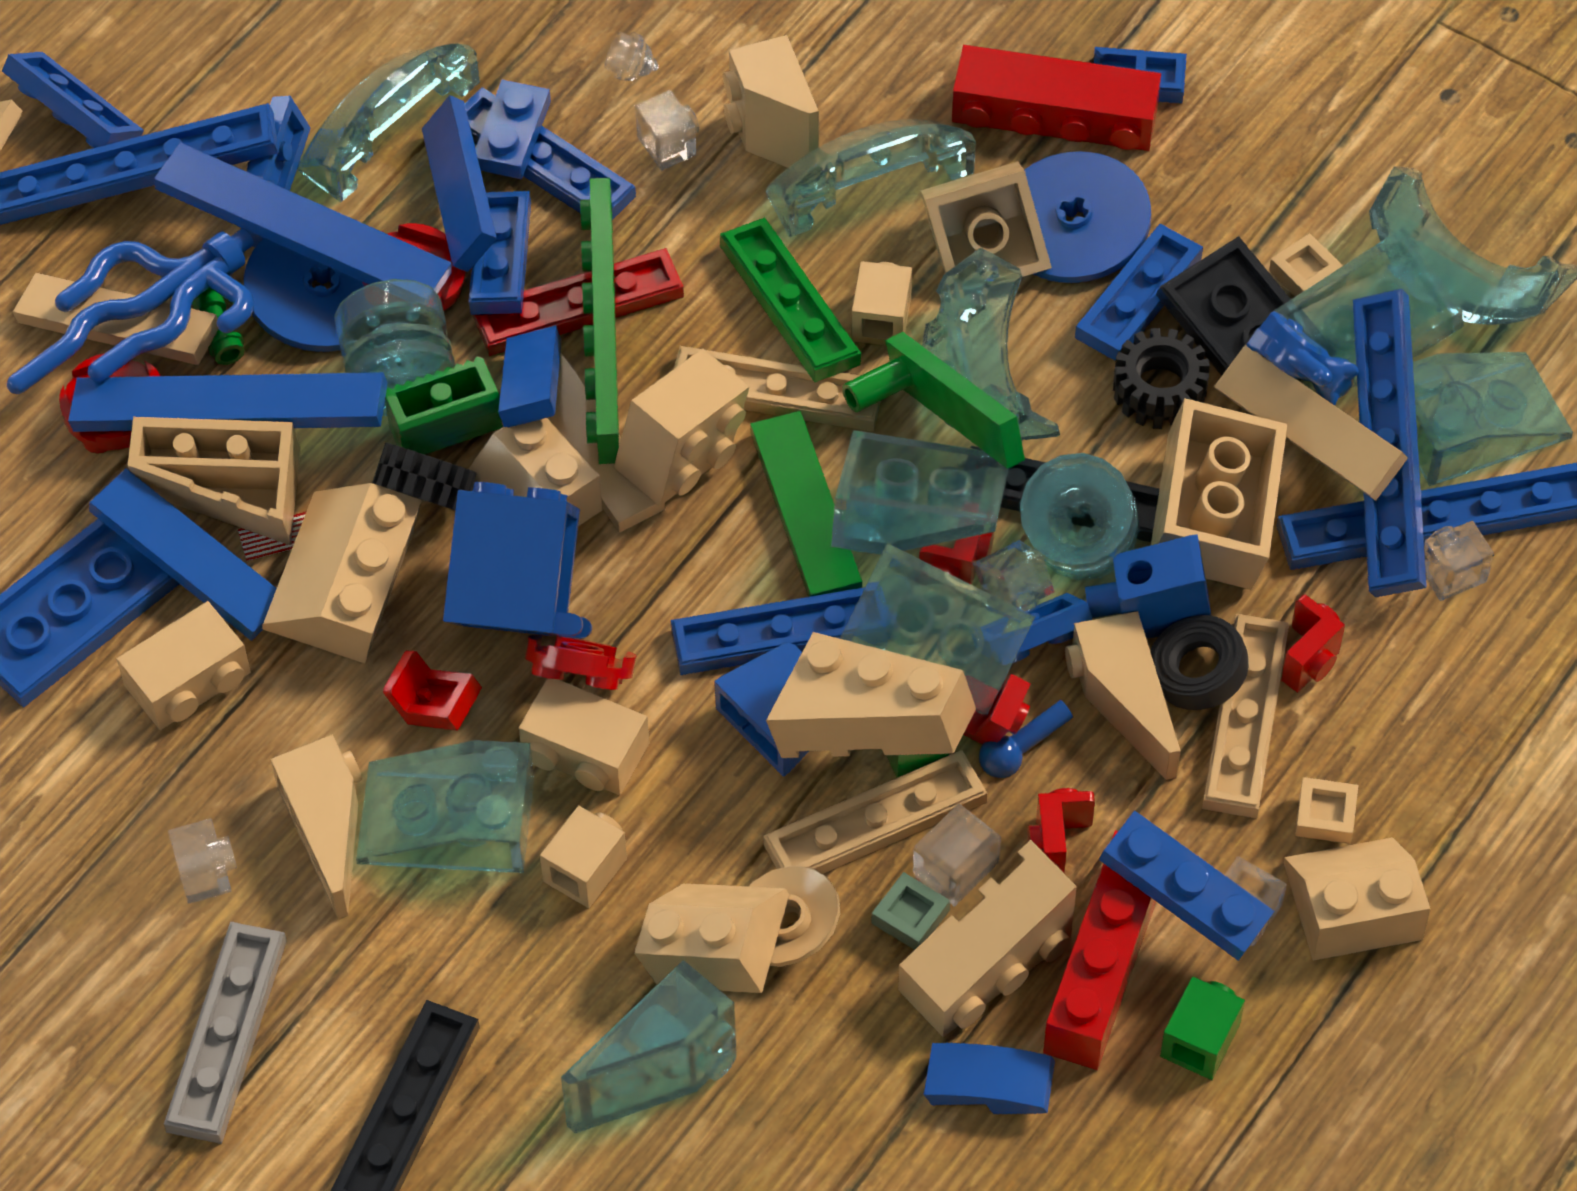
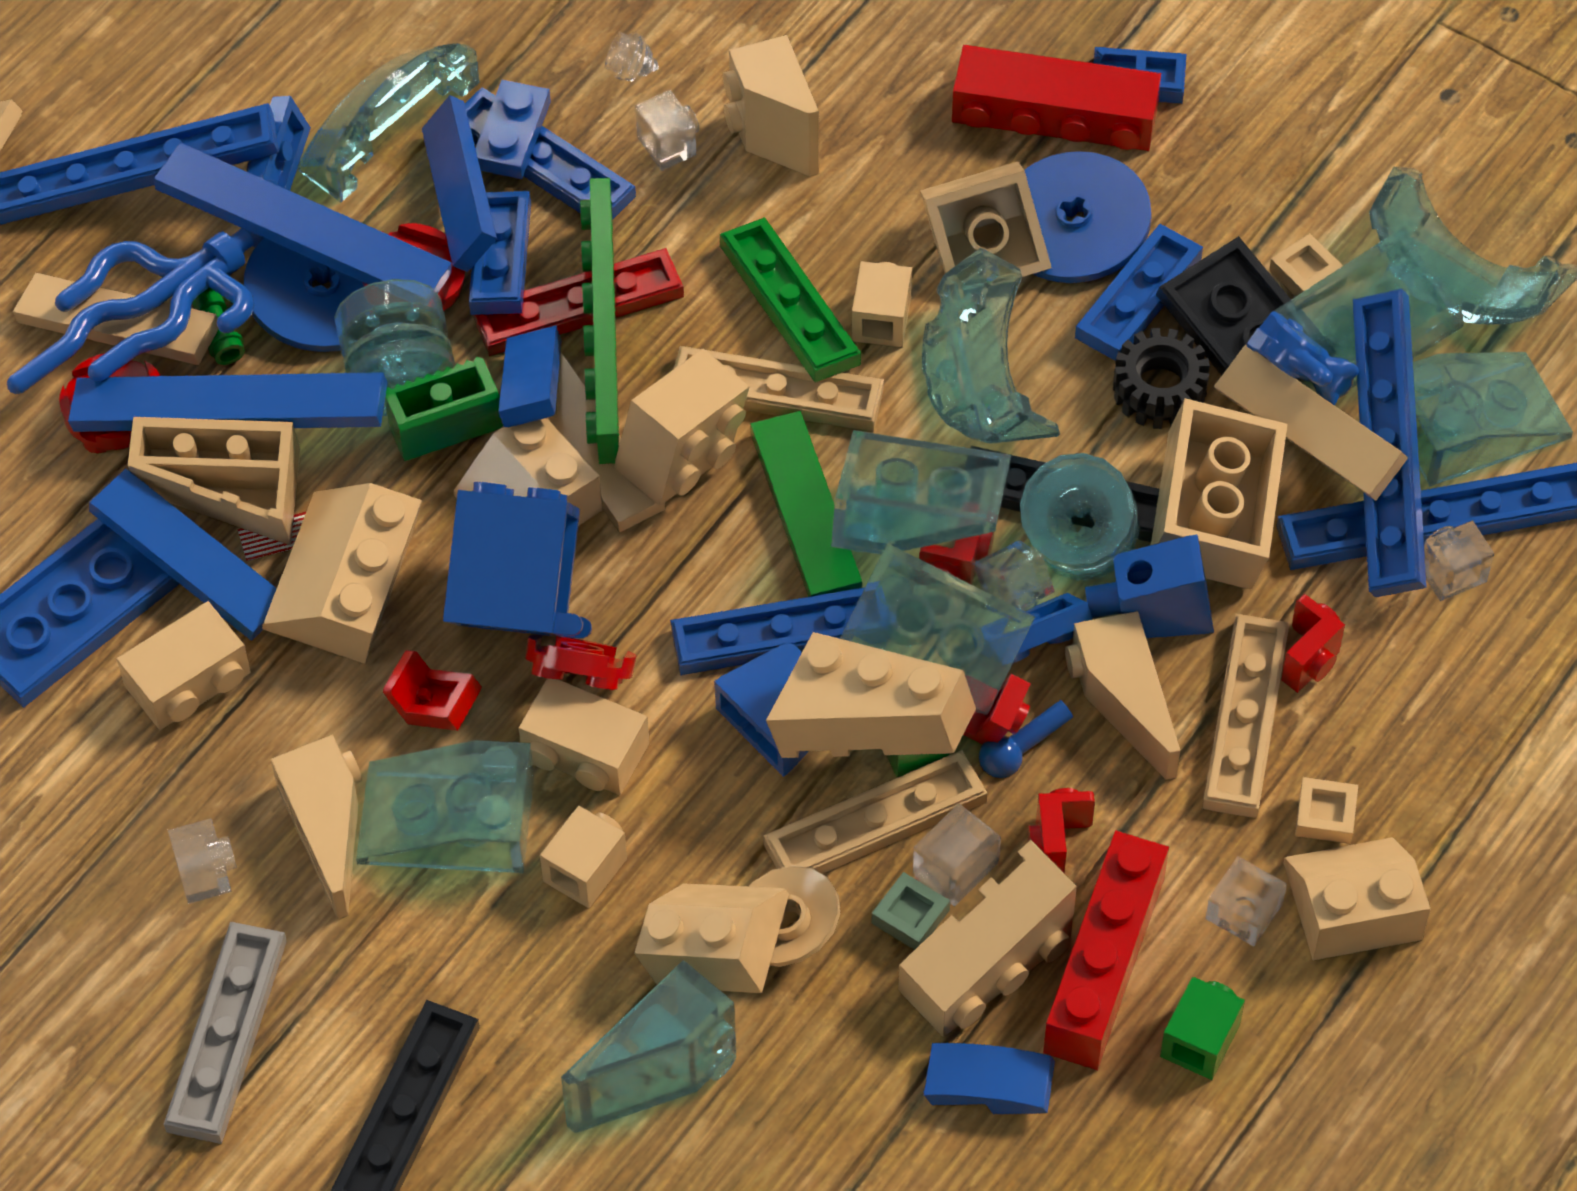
blue plate [2,52,144,148] -> none
black tyre [372,442,477,511] -> none
clear light blue windscreen [765,119,976,237] -> none
green piece [842,332,1025,469] -> none
blue plate [1099,810,1275,961] -> none
black tyre [1150,615,1249,710] -> none

